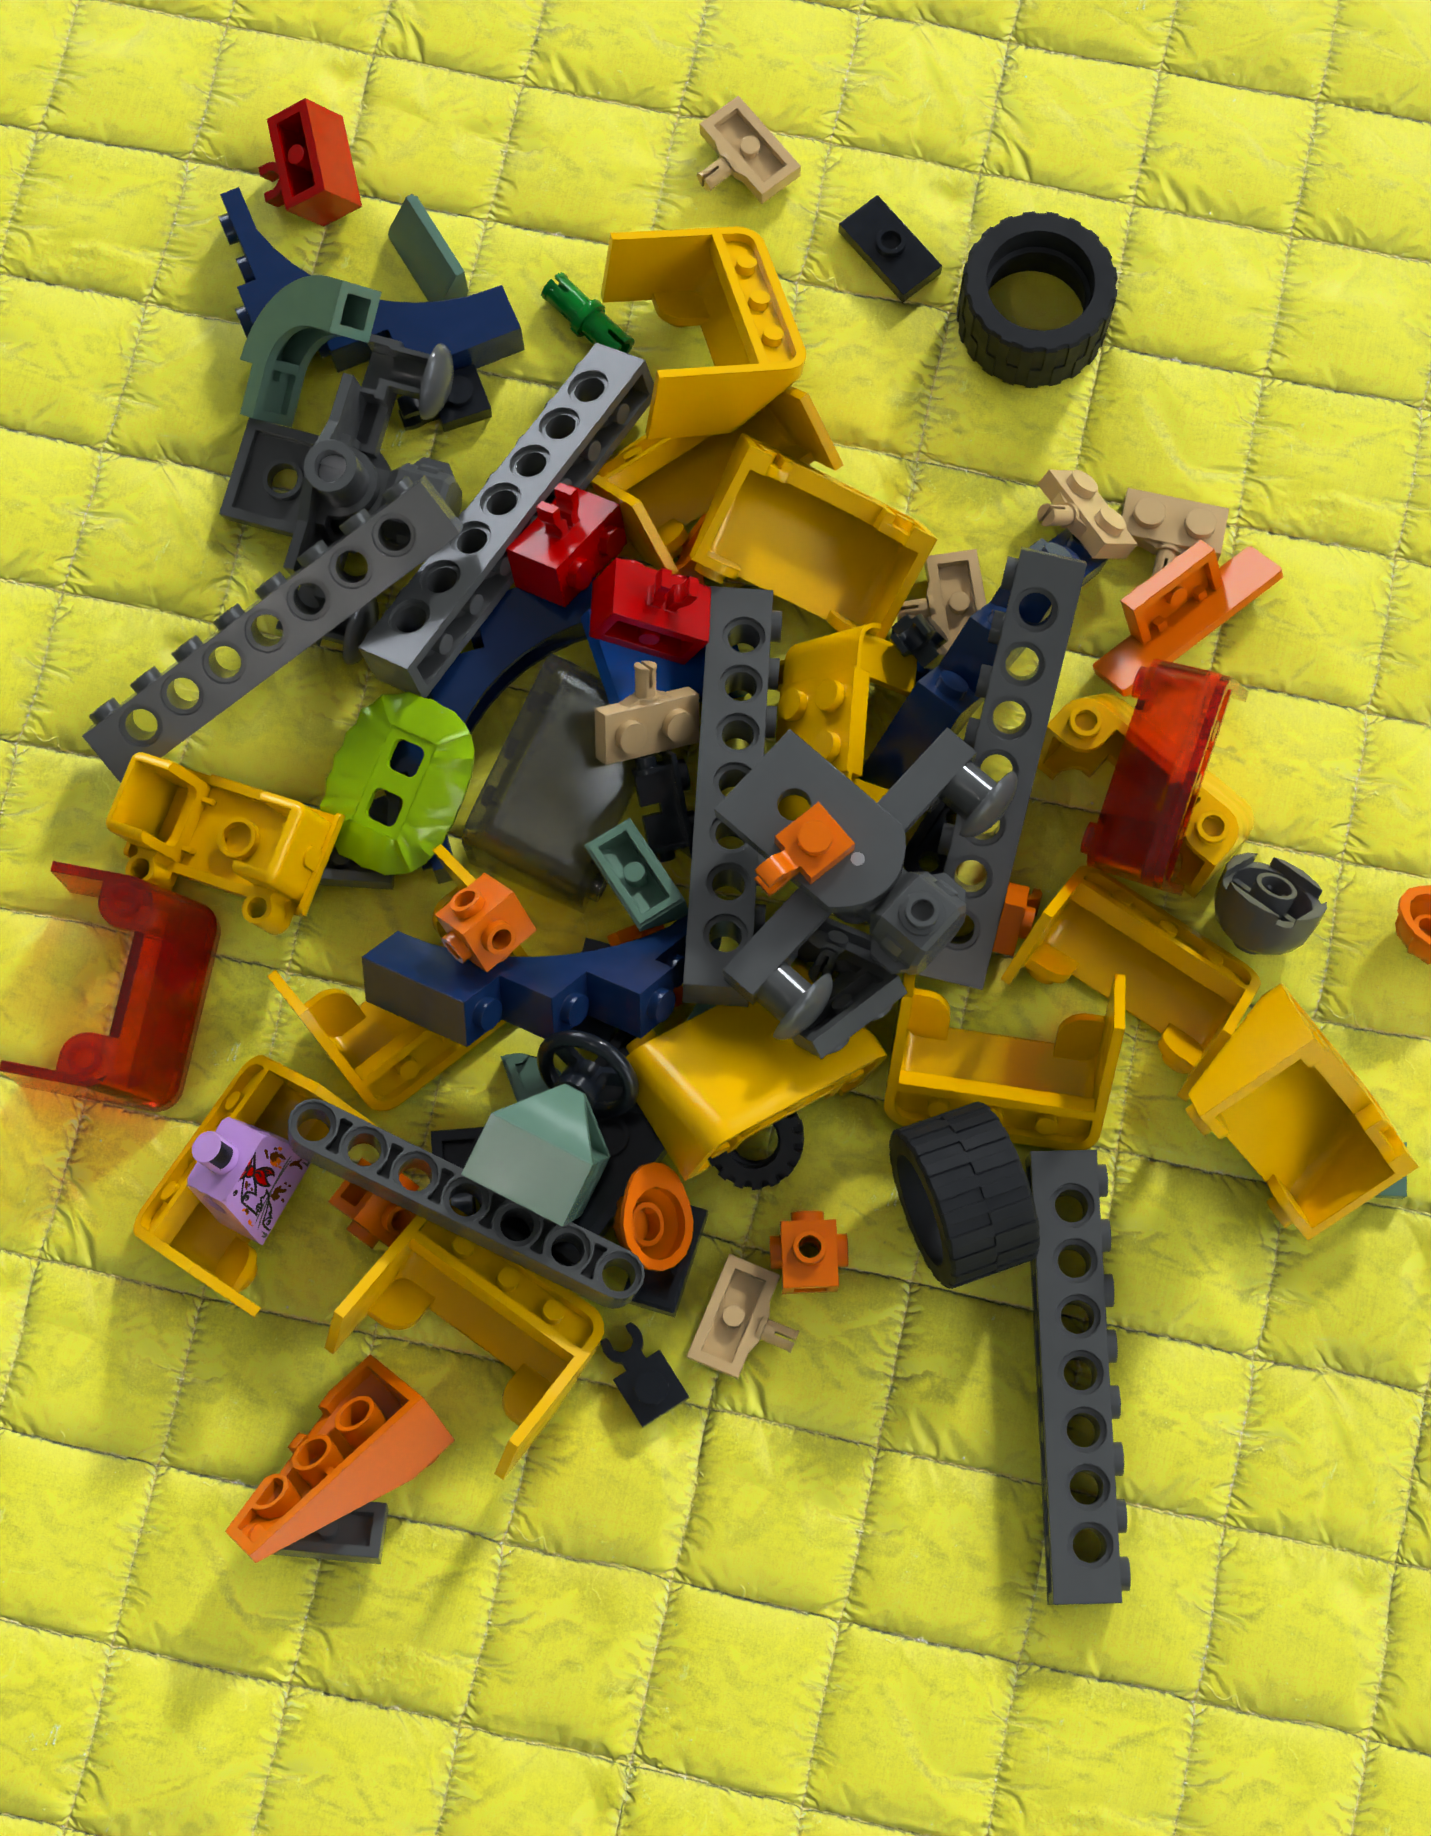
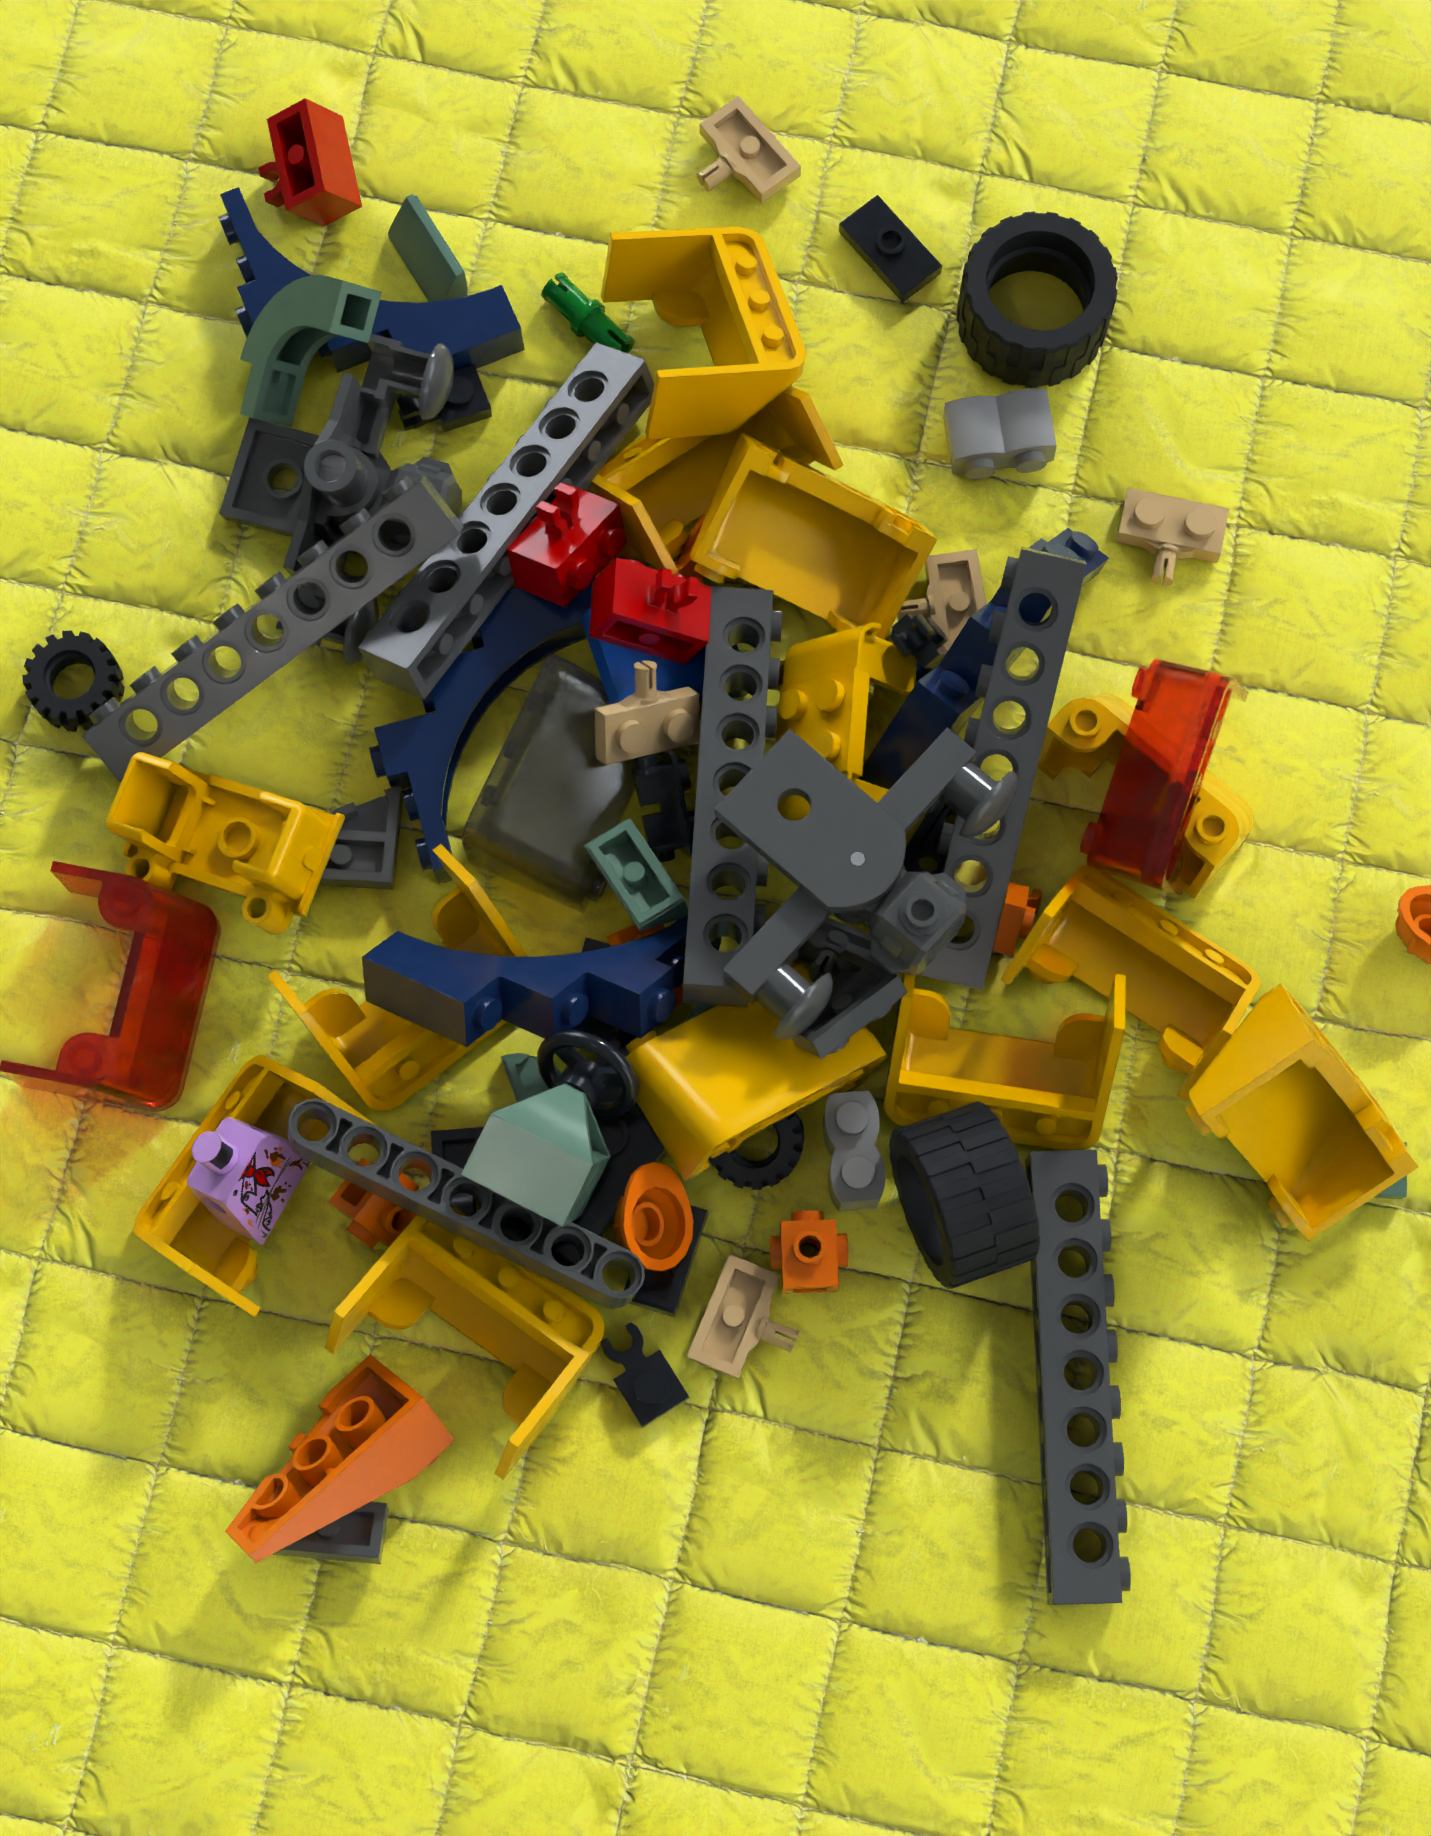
lime piece [319,691,475,875] -> none
orange brick [435,873,537,972] -> none
orange plate [755,801,855,897] -> none
tan plate [1037,469,1138,559] -> none
orange bracket [1093,540,1283,696] -> none
dark grey cylinder [1214,853,1327,955] -> none
none -> black tyre [22,630,125,732]
none -> light grey brick [822,1090,885,1212]
none -> light grey brick [943,389,1057,480]

